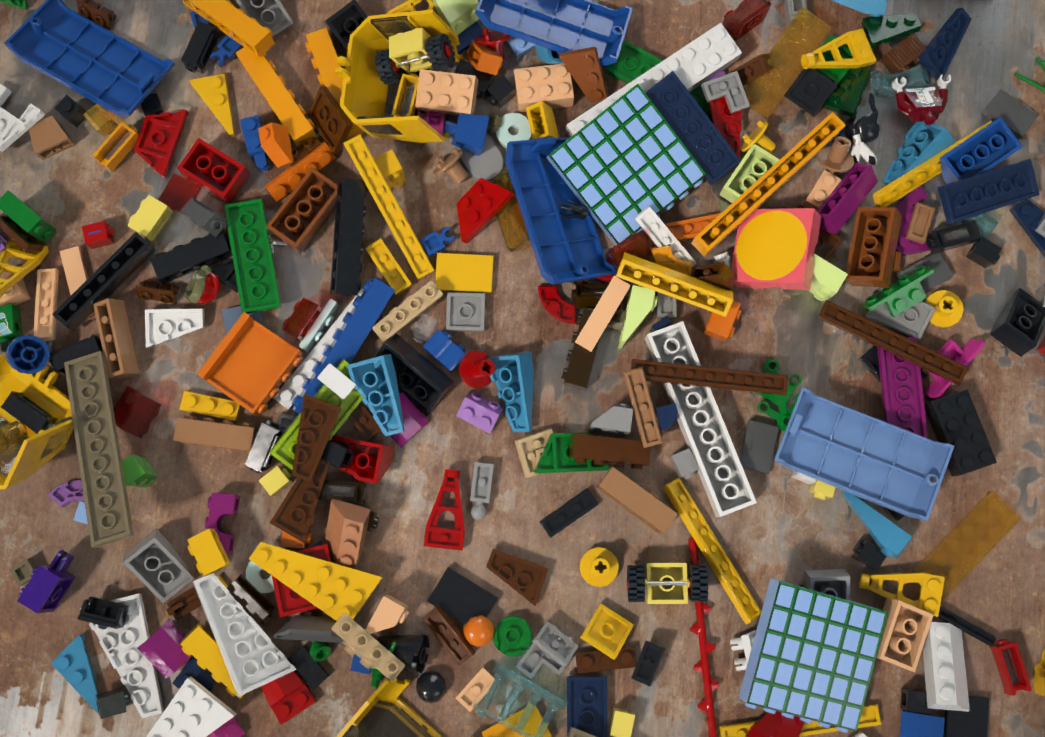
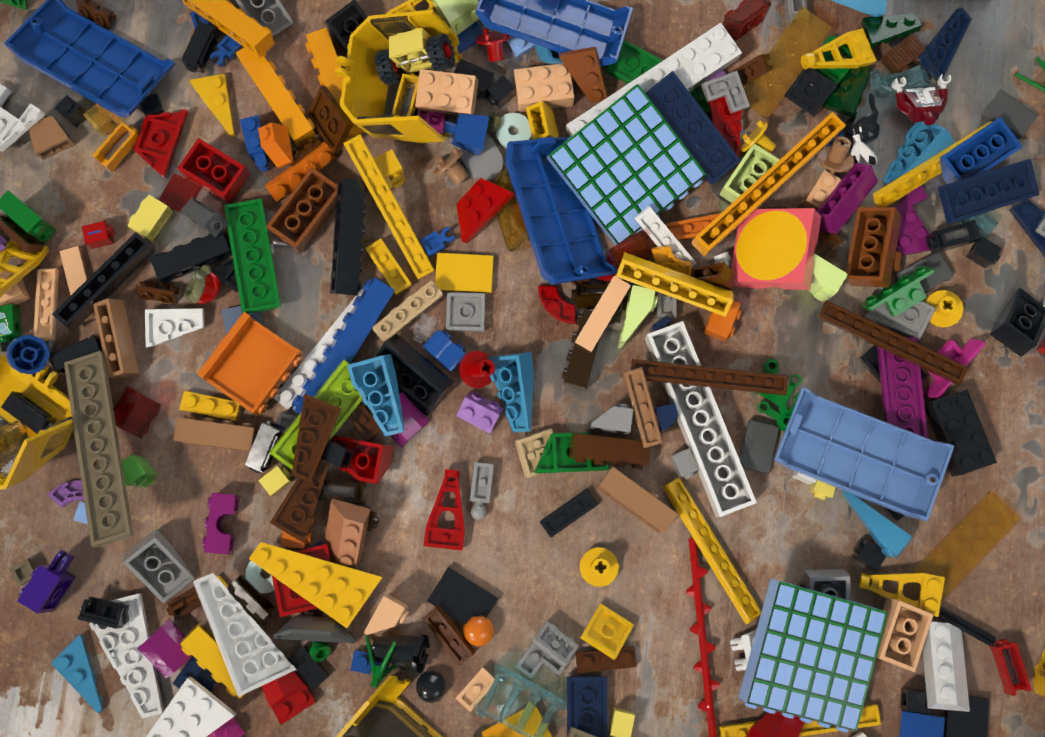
pearl dark grey brick [95,688,129,719] -> none
yellow brick [187,528,231,576] -> none
clear red slope [282,298,322,342] -> none
light aqua plate [299,299,339,353] -> none
white sticker [317,363,356,399] -> none
tan bracket [331,613,405,681] -> none
orange slope [466,40,503,75] -> none
reddish brown wing [486,548,549,606] -> none
green tile [493,616,533,657] -> none
black piece [560,199,588,220] -> none
brick [627,563,709,604] -> none
black hinge [631,640,666,687] -> none
medium nougat tile [905,202,935,244] -> none

